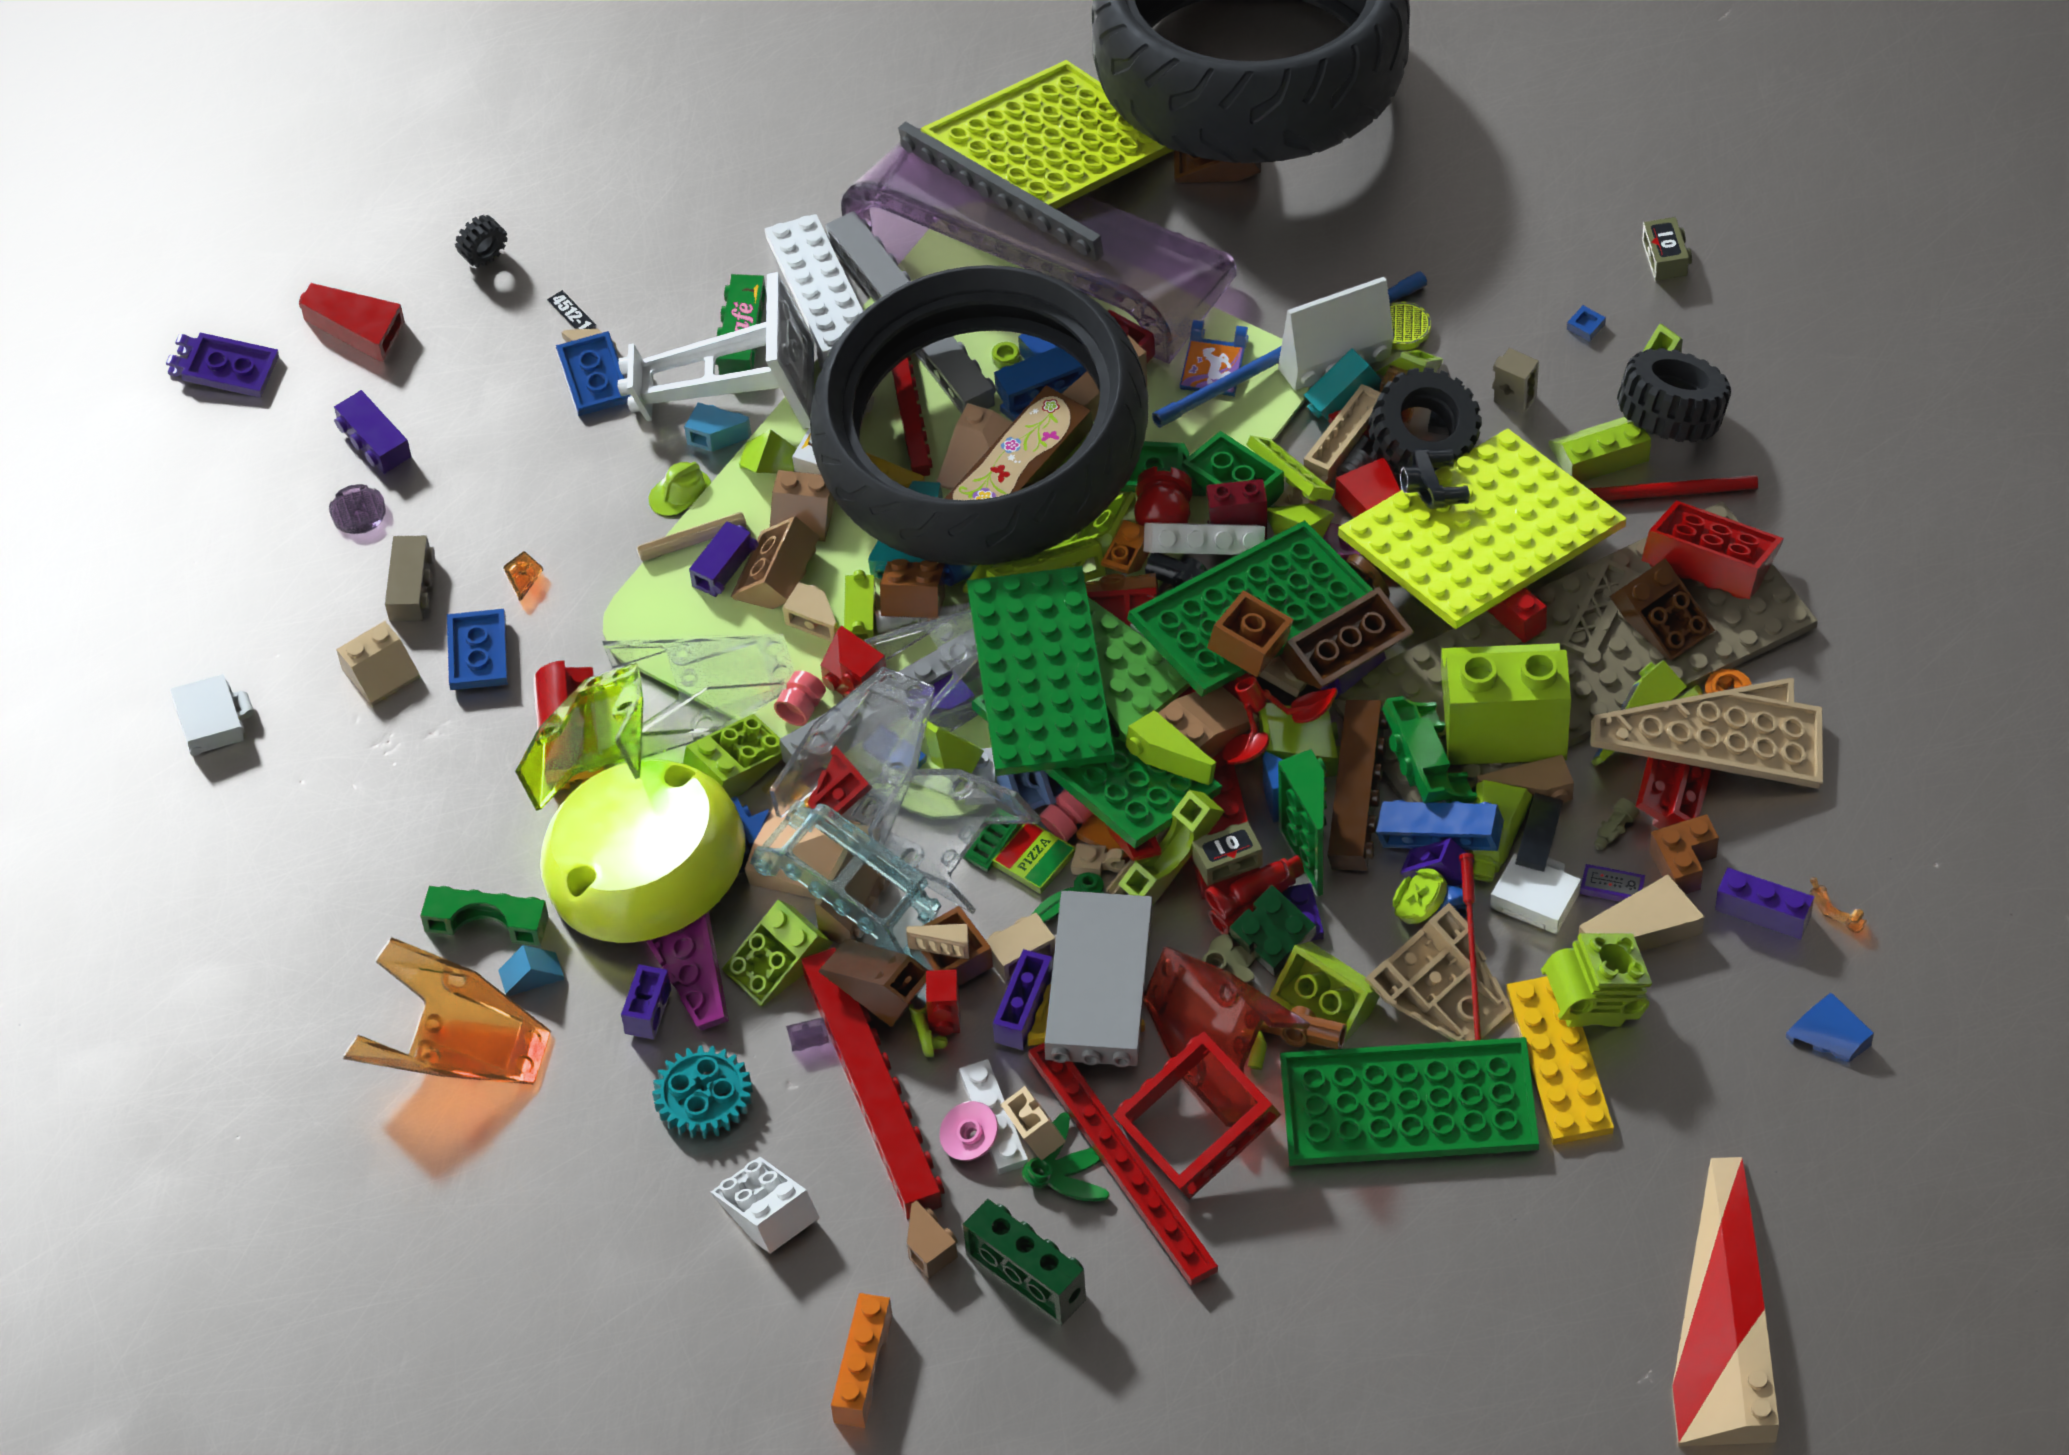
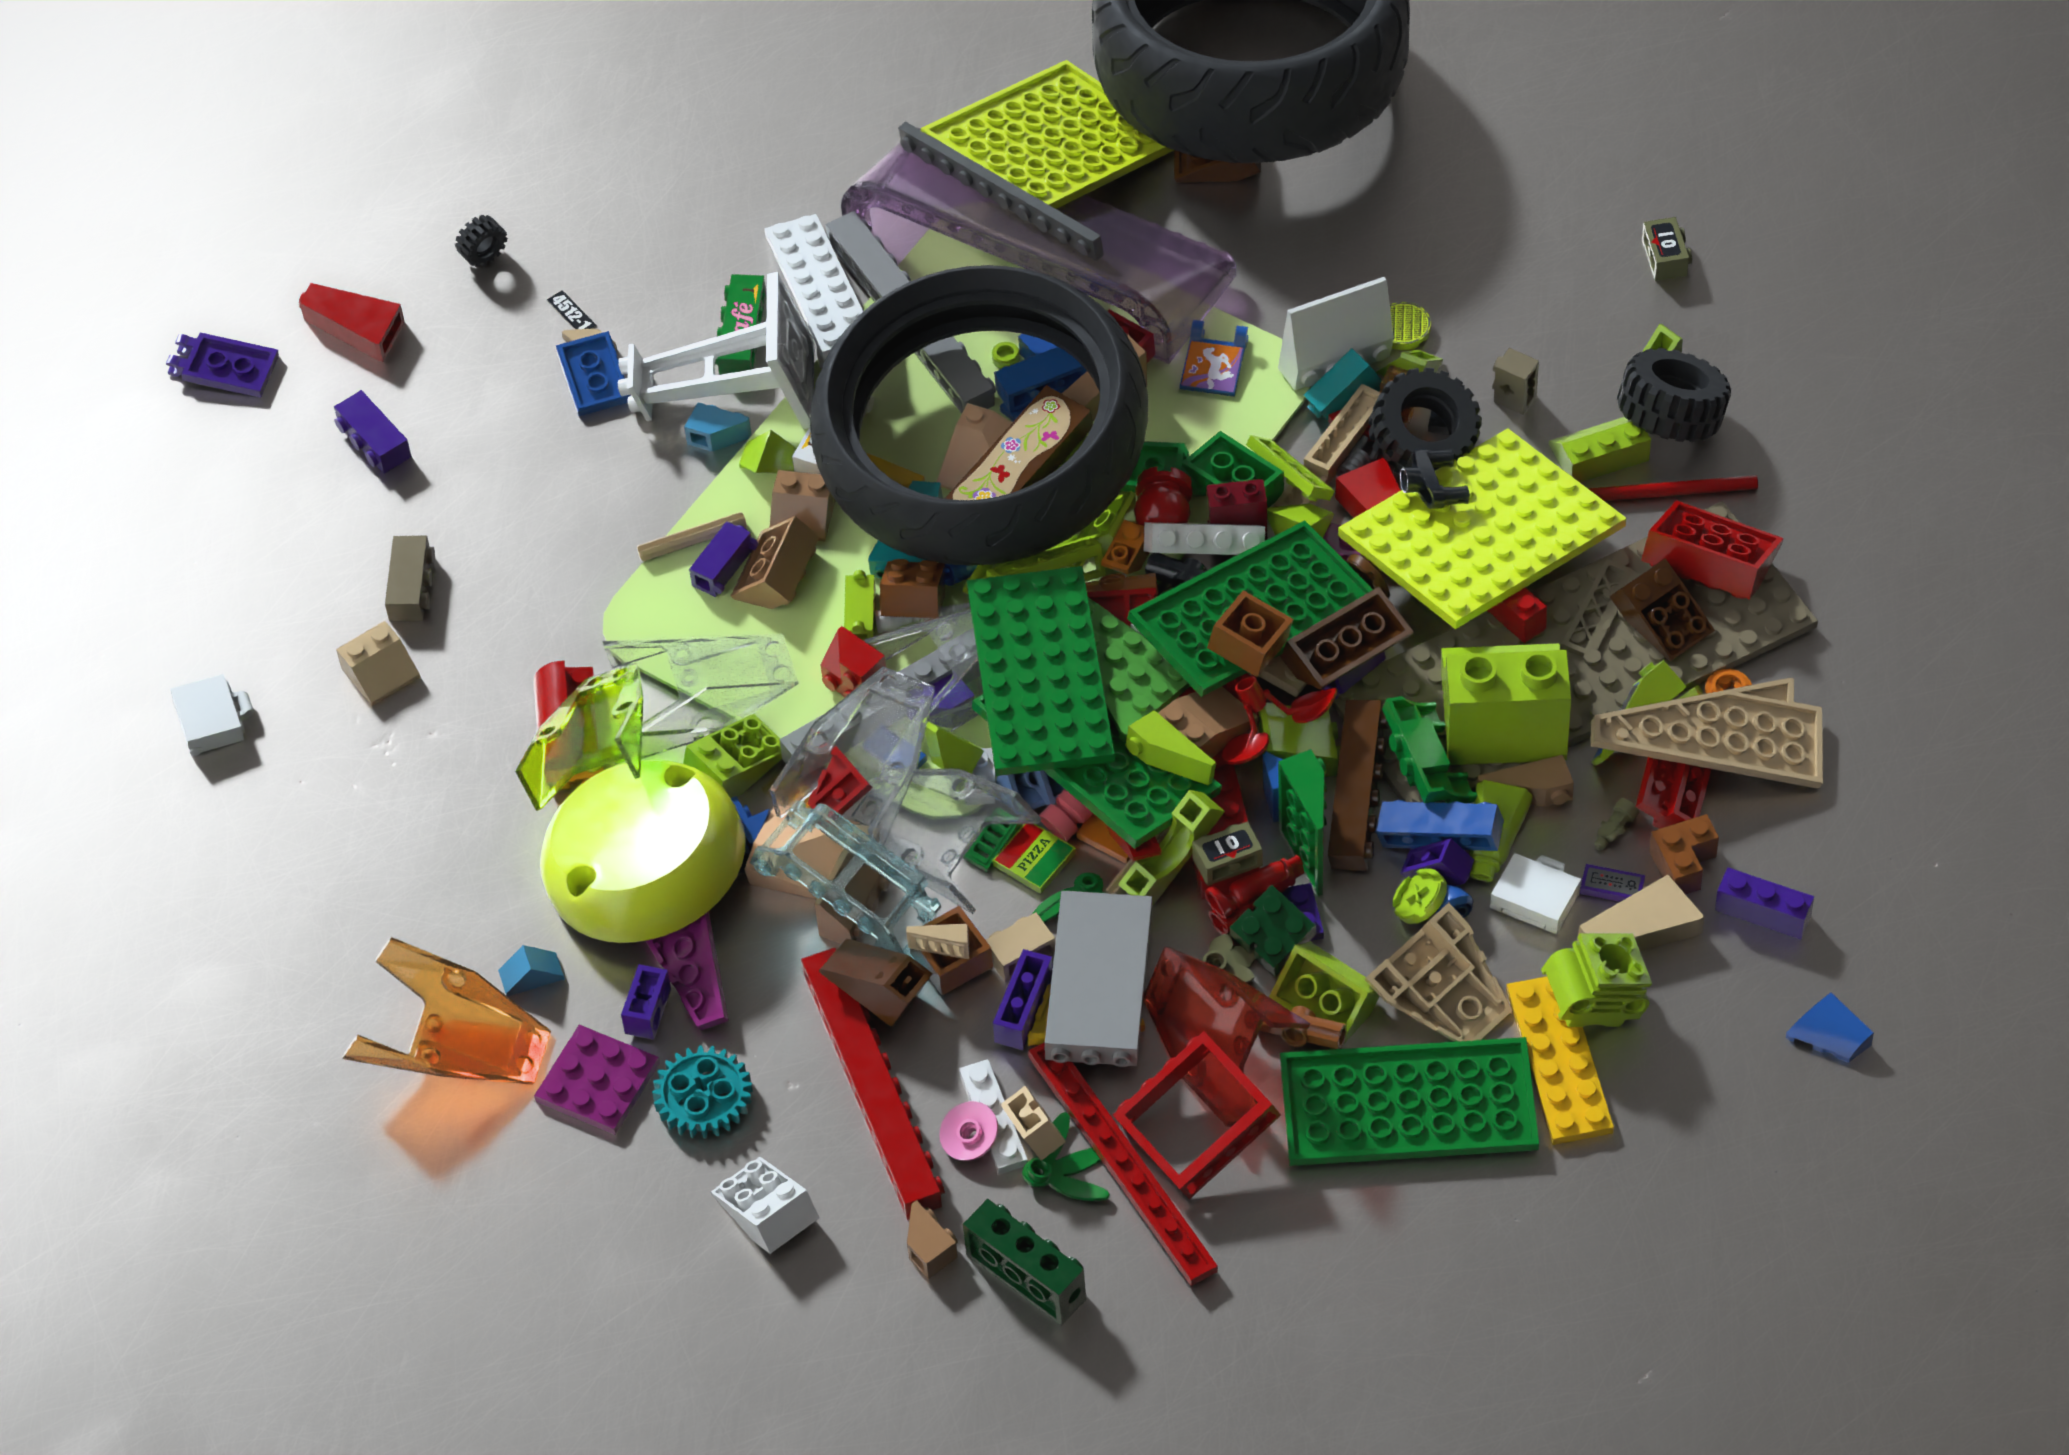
clear purple tile [329,484,386,534] -> none
green arch [420,886,549,946] -> none
blue plate [447,609,508,690] -> none
clear orange piece [503,551,543,601] -> none
lime piece [648,462,711,516] -> none
lime slope [722,899,833,1007] -> none
coral wheel [774,670,826,726] -> none
tan slope [783,582,837,642] -> none
clear purple piece [786,1017,829,1052] -> none
orange arch [831,1293,893,1428] -> none
red piece [892,356,933,476] -> none
lime piece [909,1003,948,1057] -> none
red brick [926,969,960,1036] -> none
tan plate [1071,844,1126,877] -> none
blue piece [1152,271,1427,428] -> none
lime arm [1242,1029,1267,1070] -> none
red piece [1459,853,1481,1040] -> none
black slope [1515,793,1564,872] -> none
blue tile [1567,305,1606,342] -> none
wedge [1672,1157,1779,1447] -> none
clear orange piece [1809,877,1867,933] -> none
none -> magenta plate [534,1024,660,1135]

